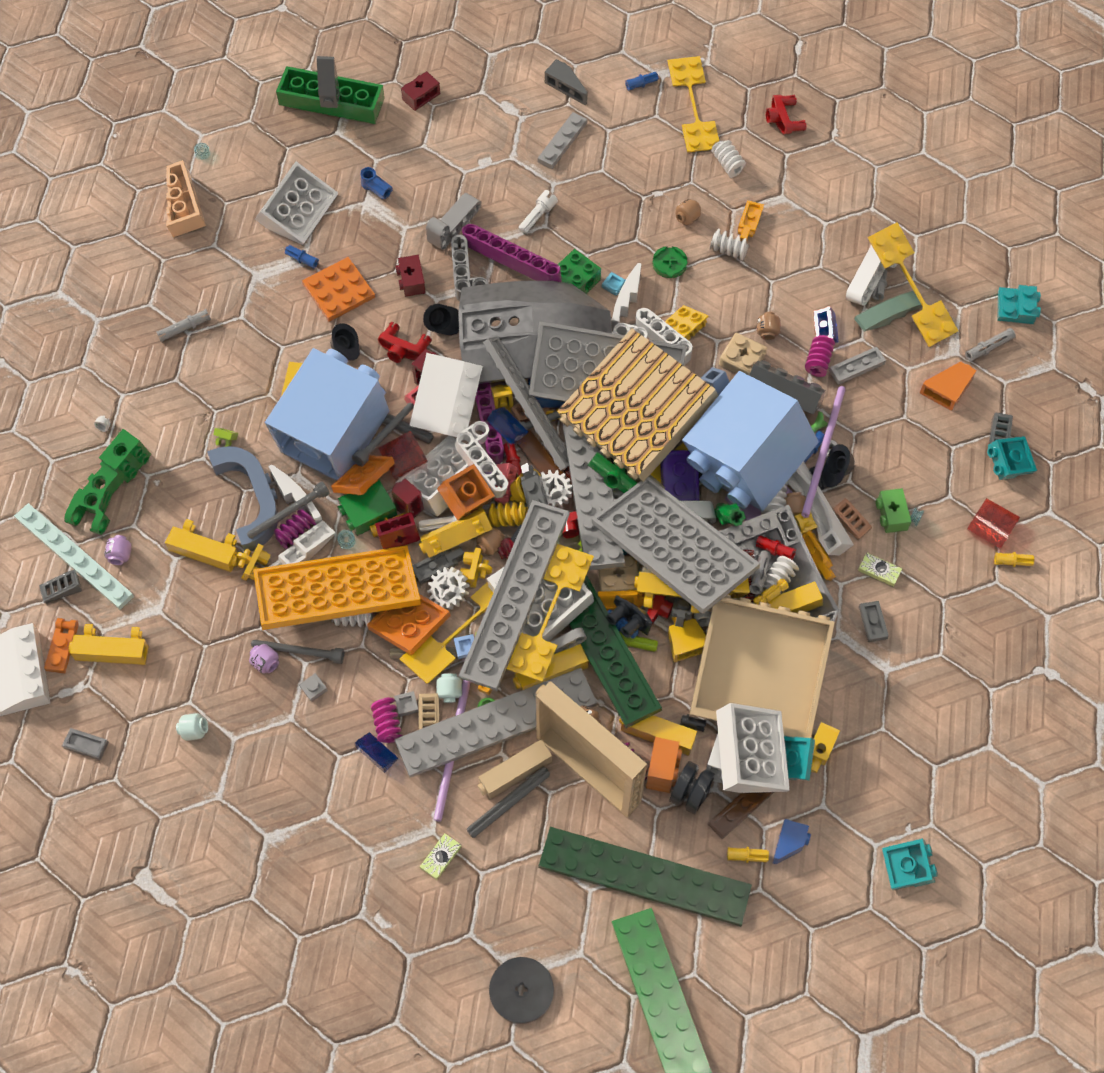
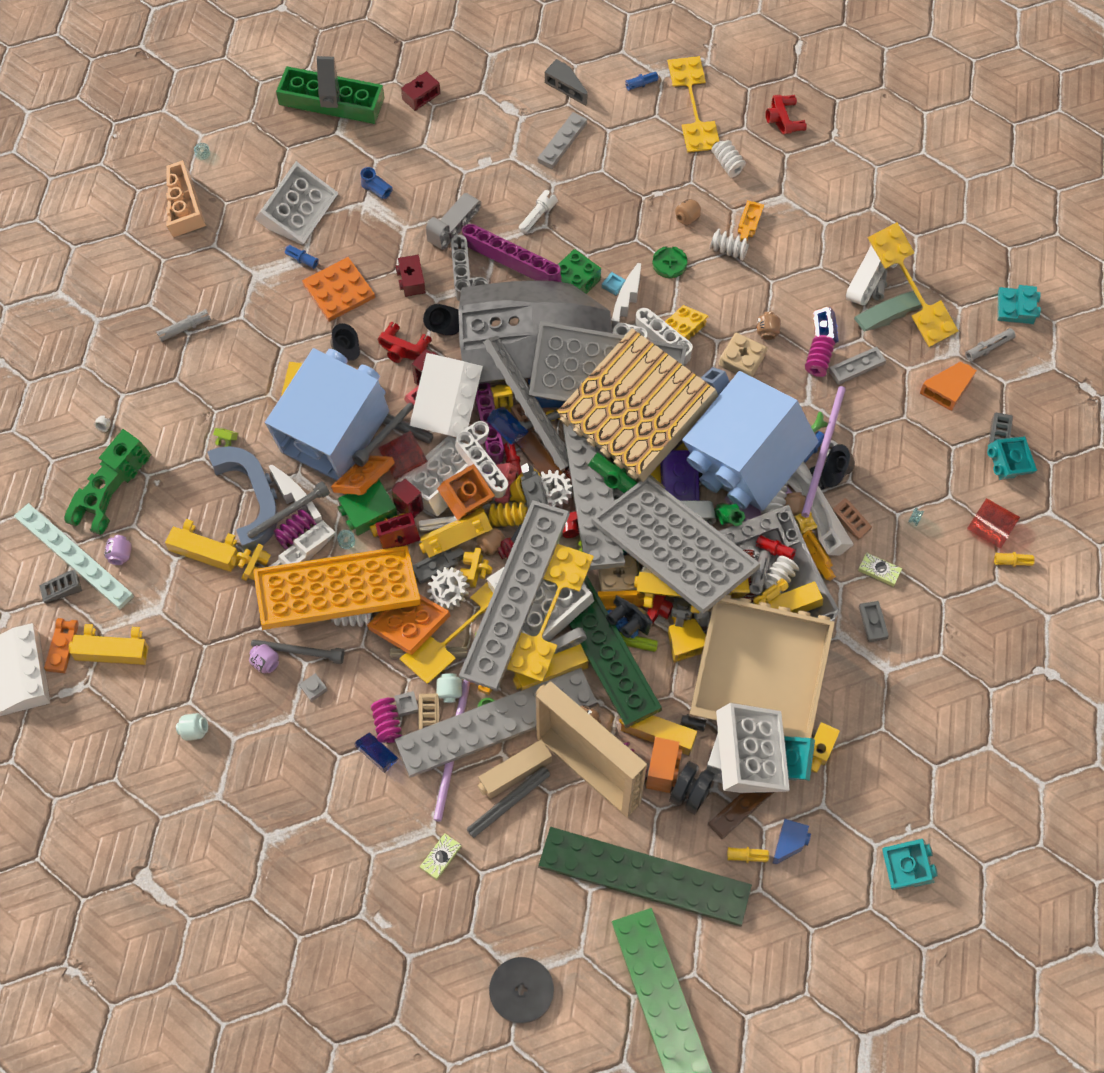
flat silver tile [62,728,109,760] -> none
light blue plate [454,634,474,659] -> none
dark grey slope [749,360,826,414] -> none
bright green brick [876,488,911,533] -> none

